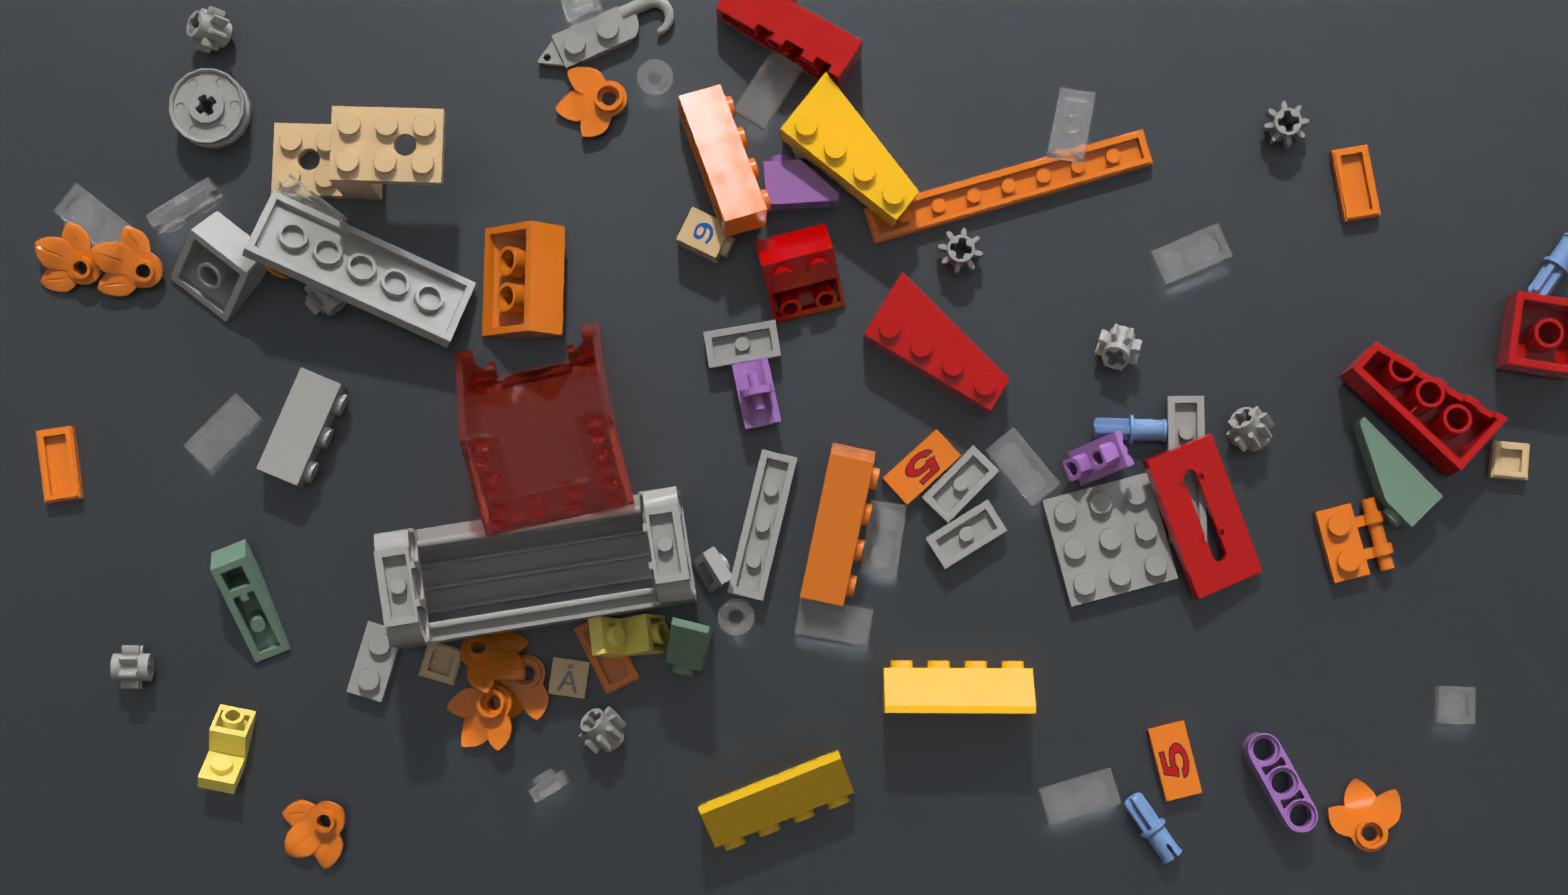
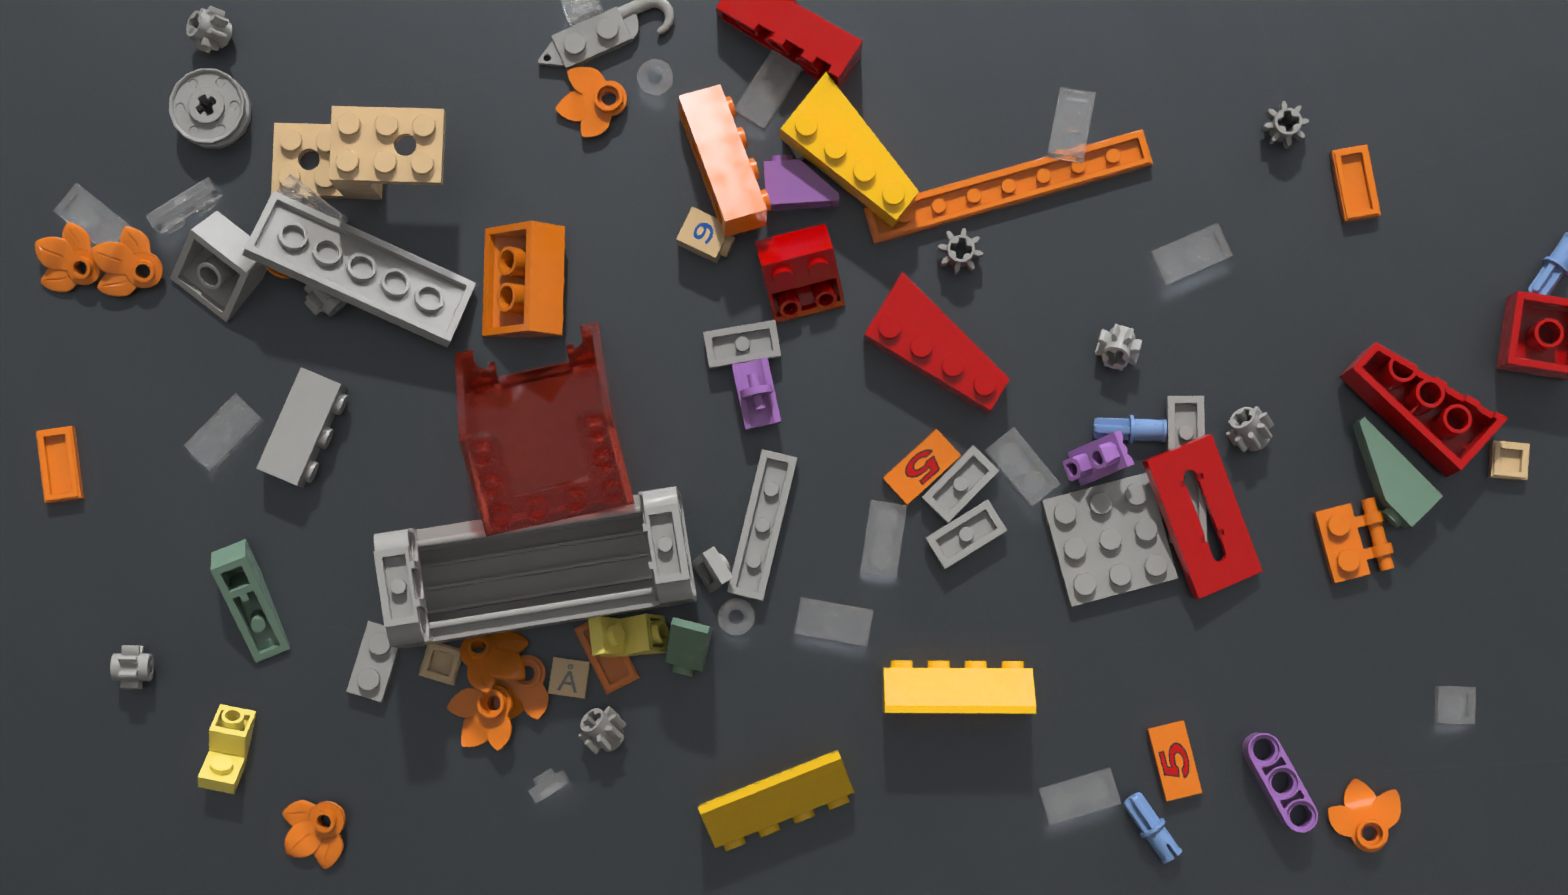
orange wedge [800,443,880,606] -> none

